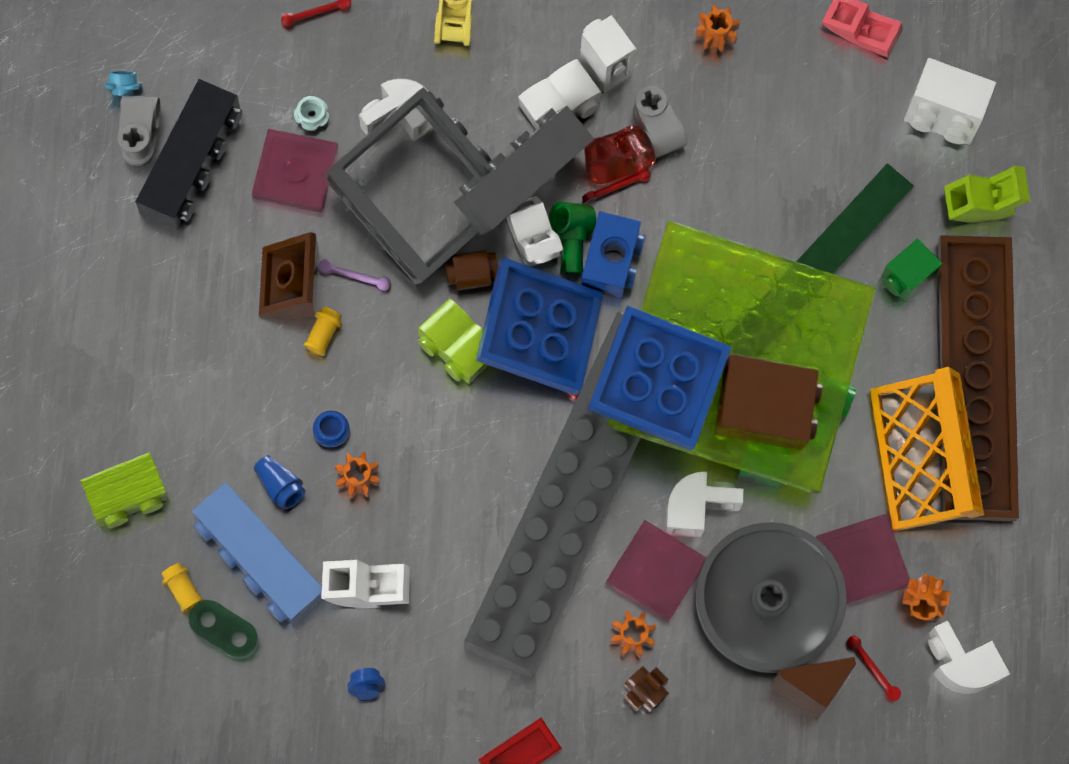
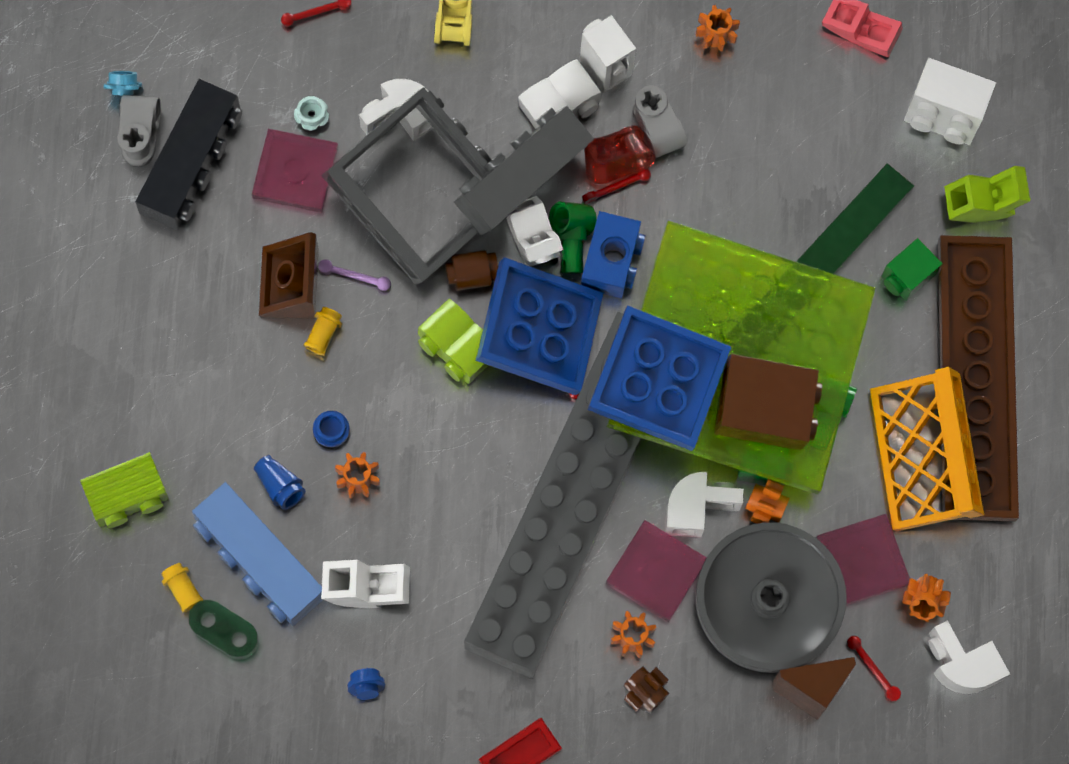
none -> orange gear [745,479,790,524]

